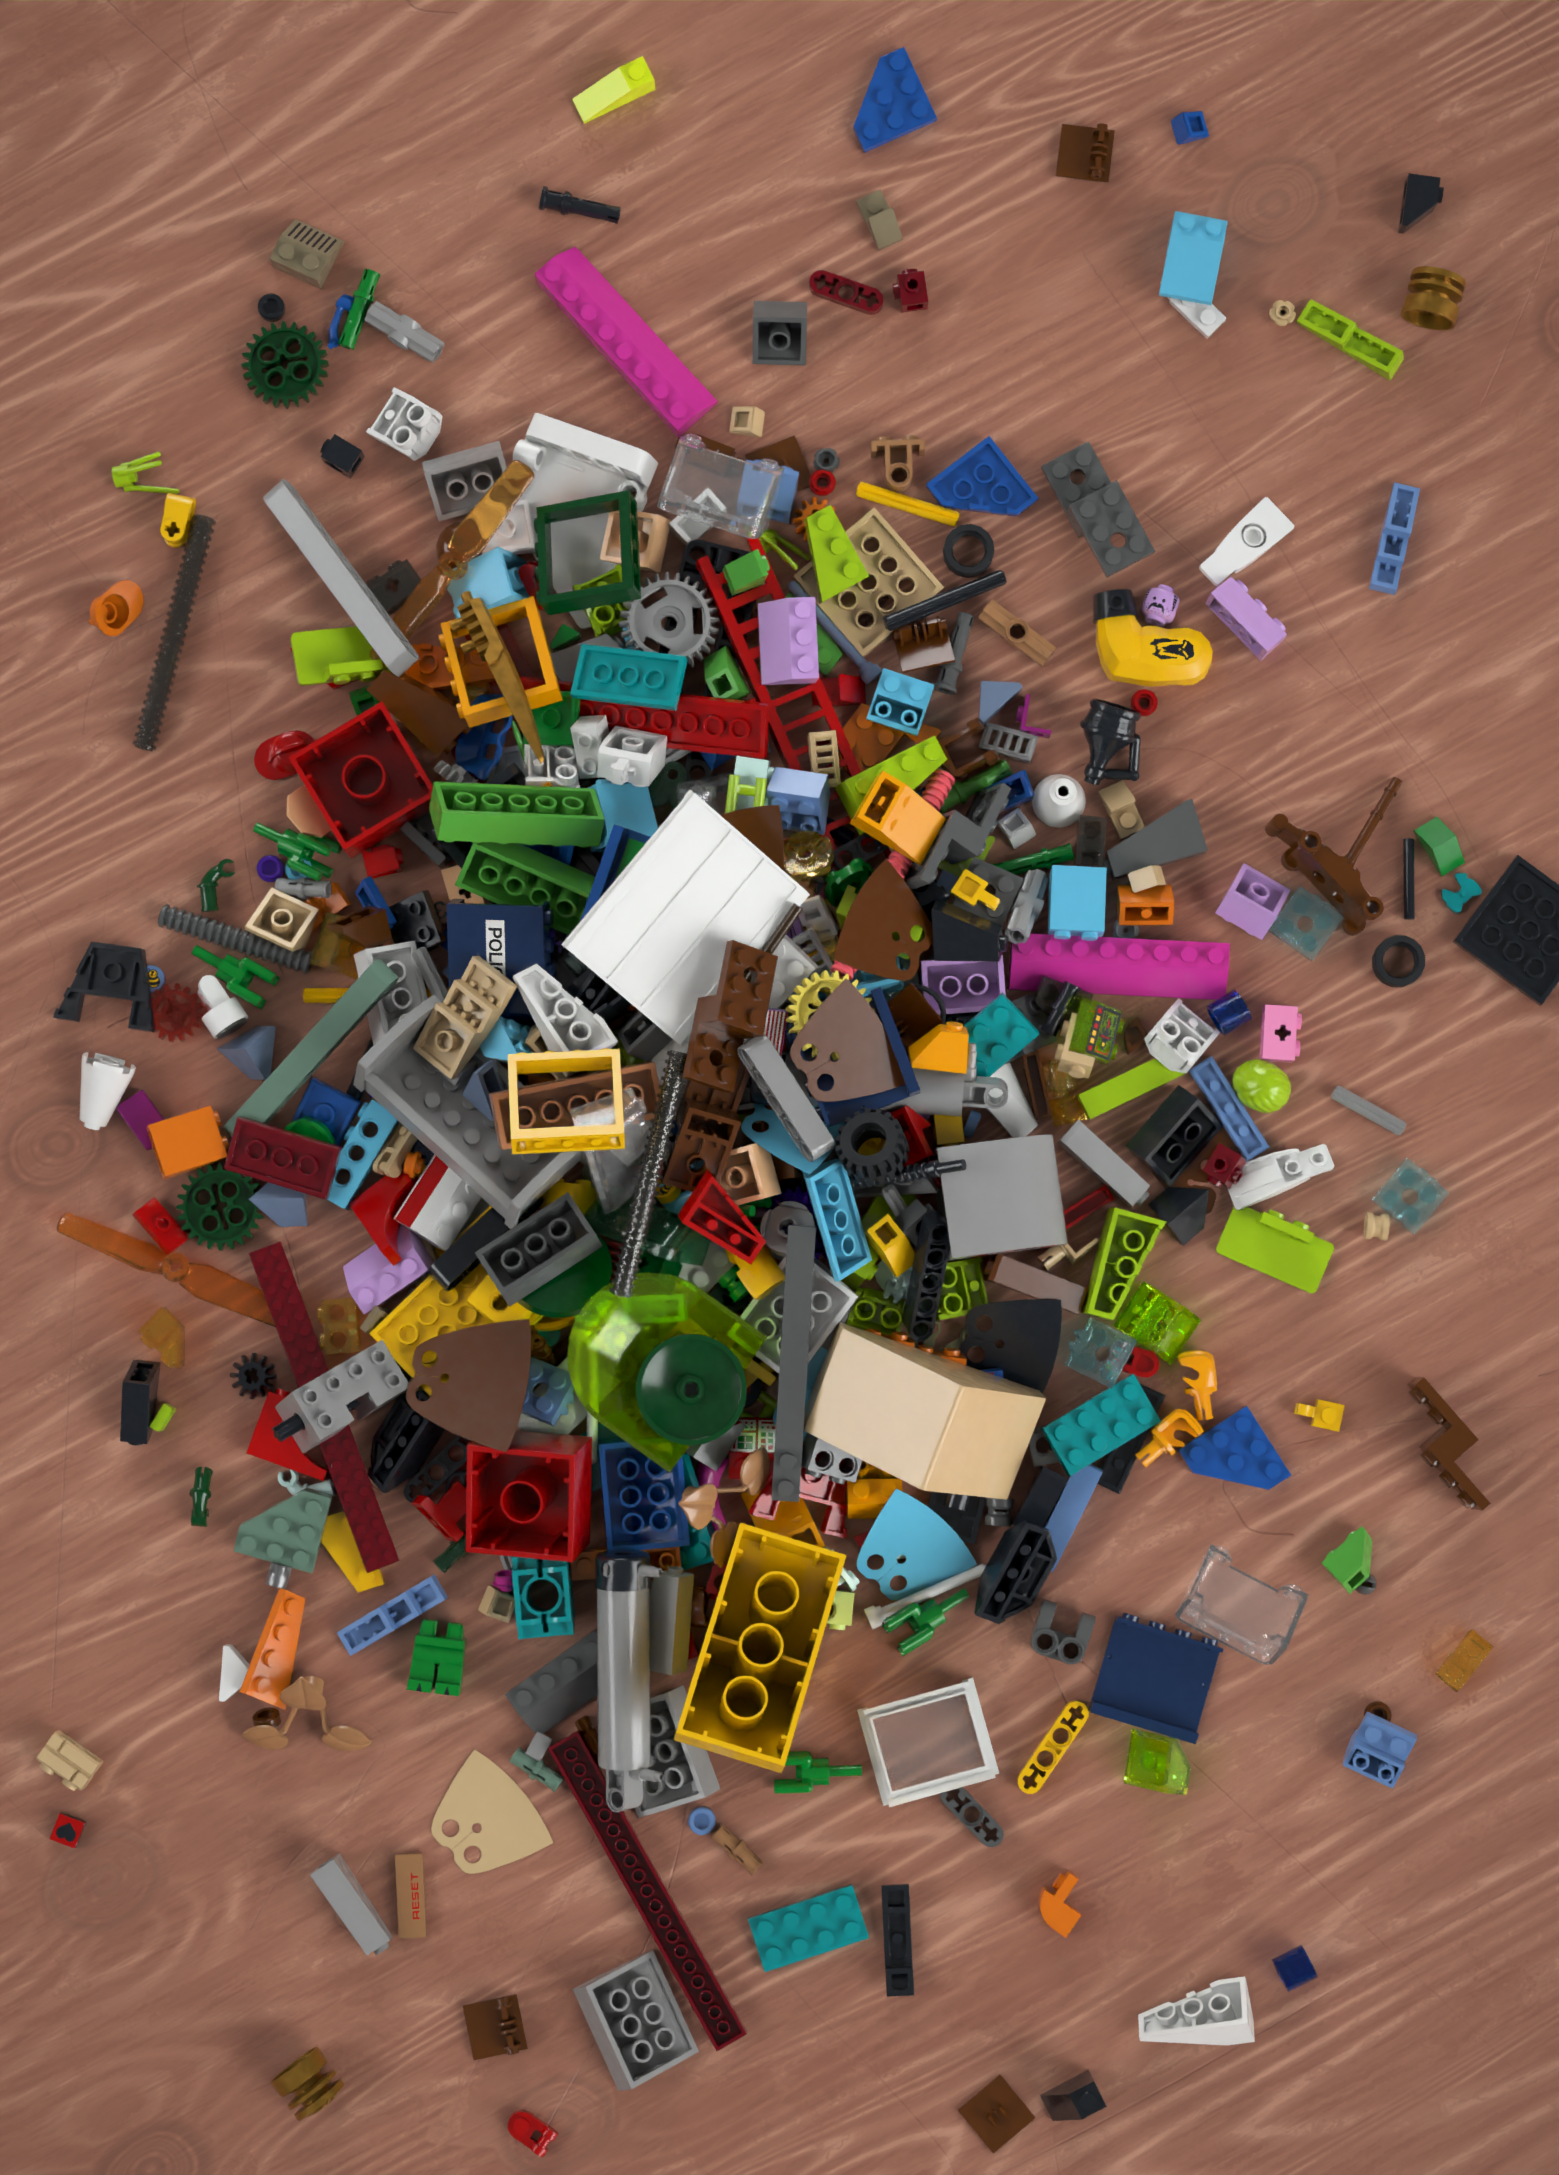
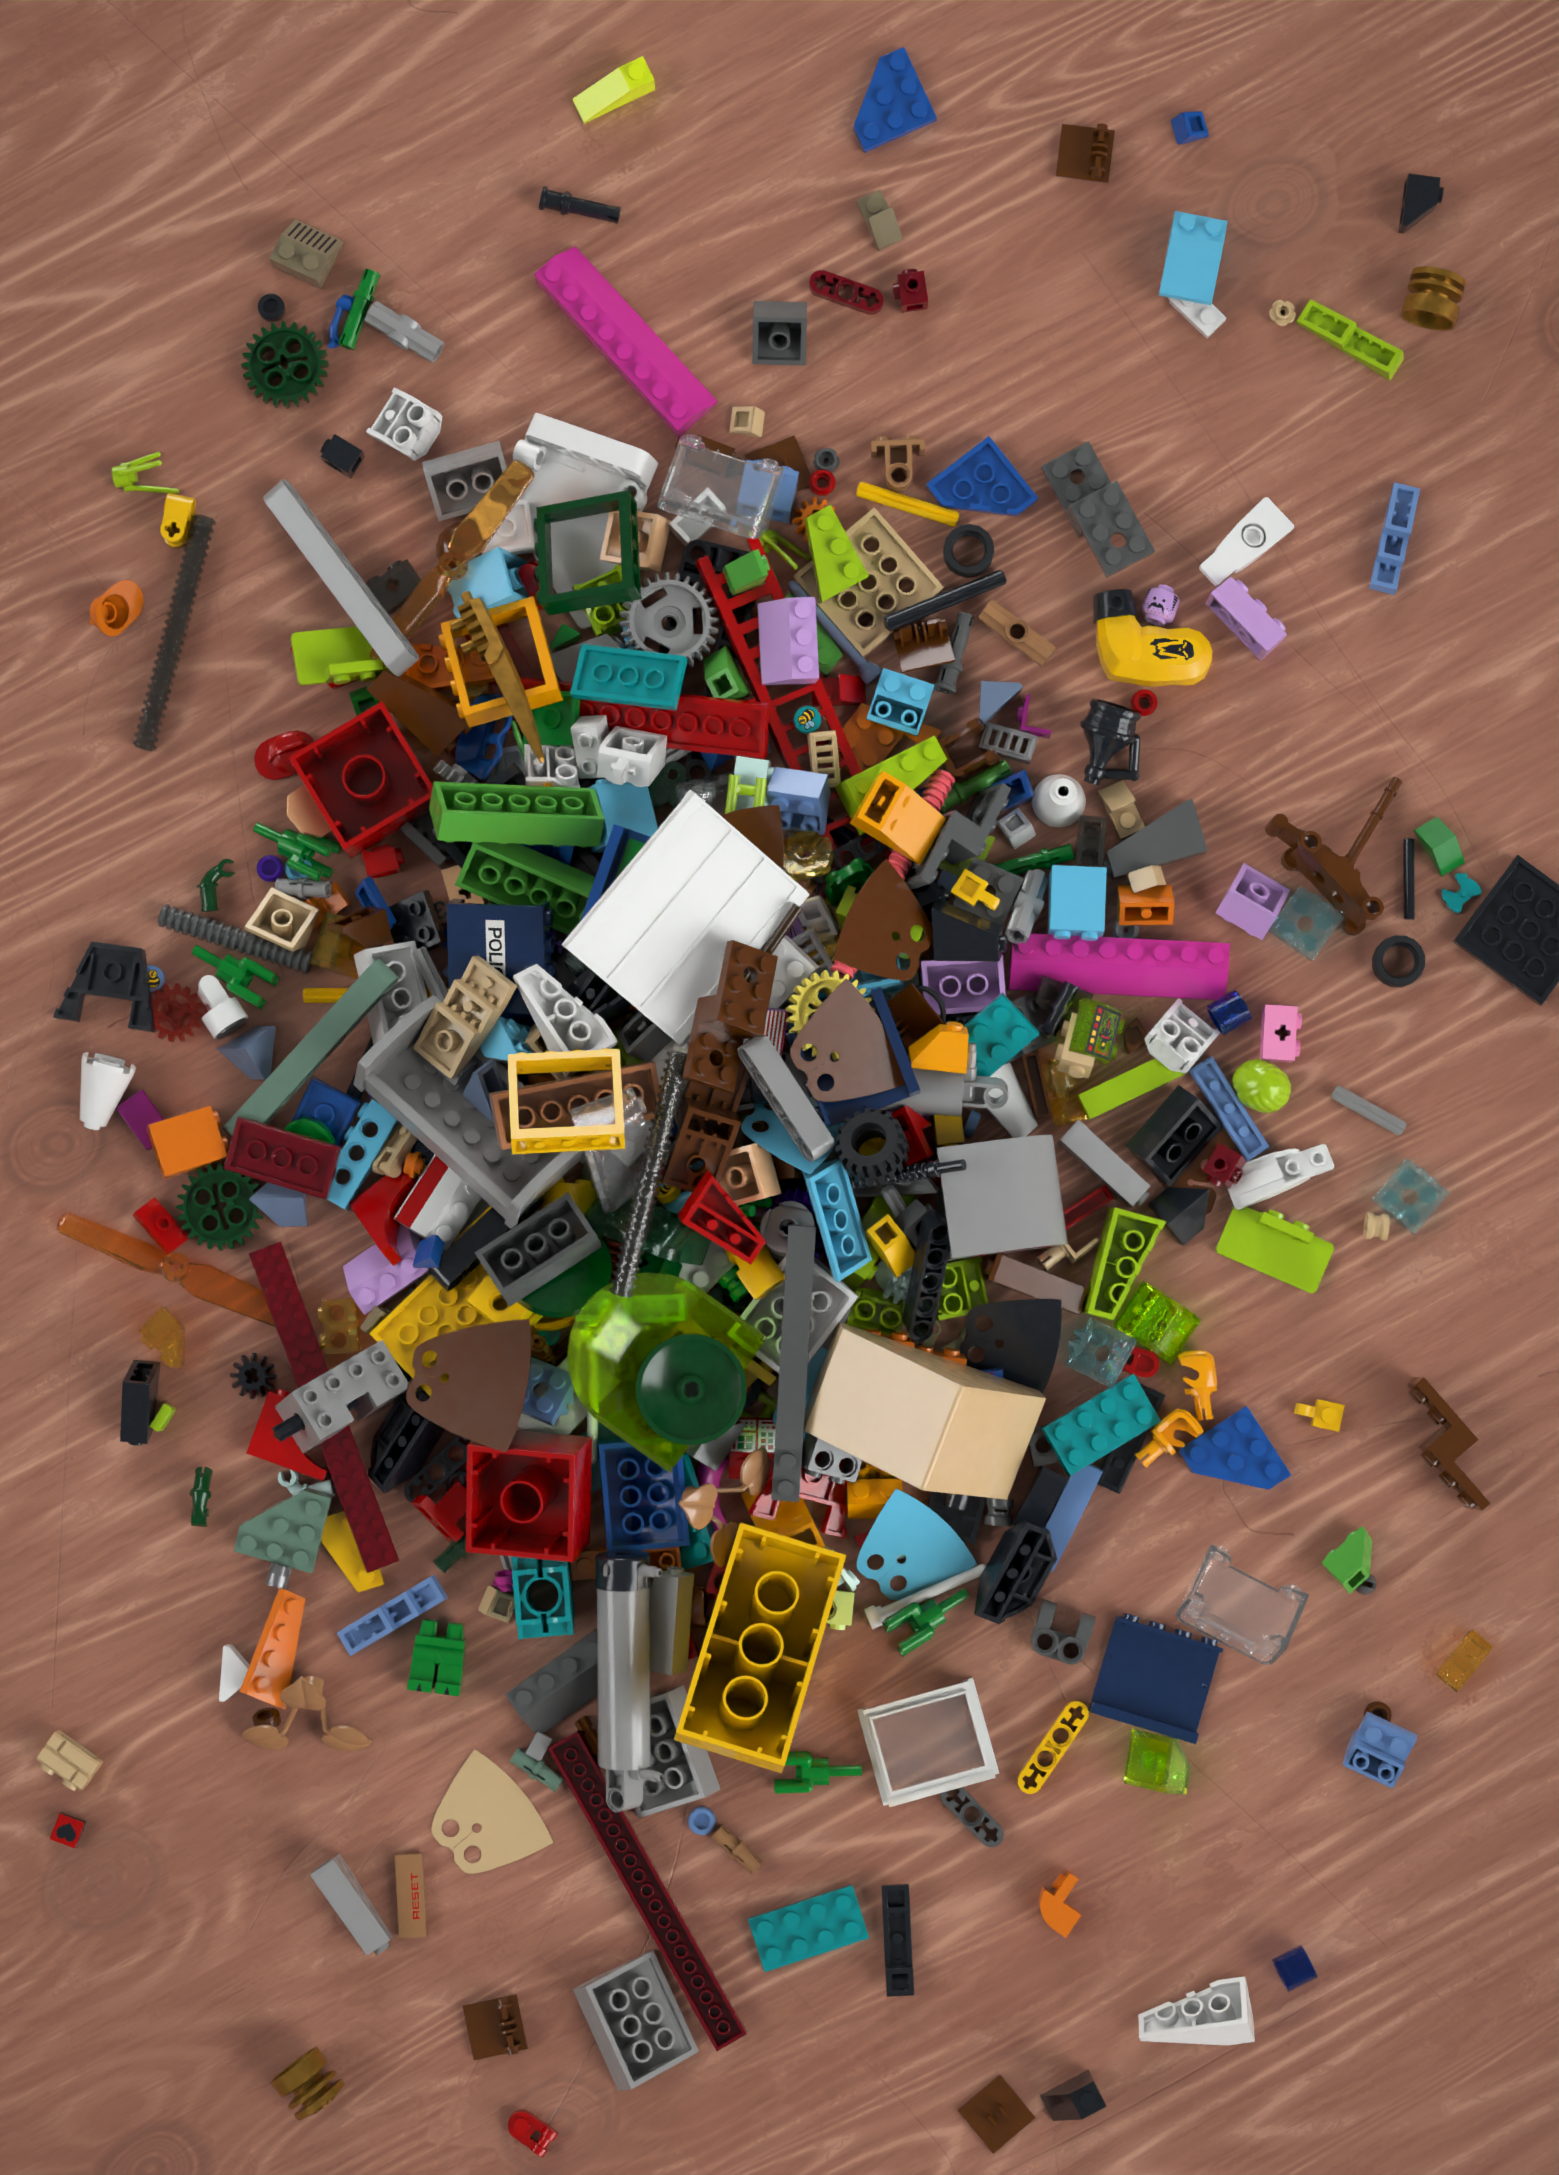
none -> blue slope [413,1235,445,1268]
none -> tile [793,706,821,734]

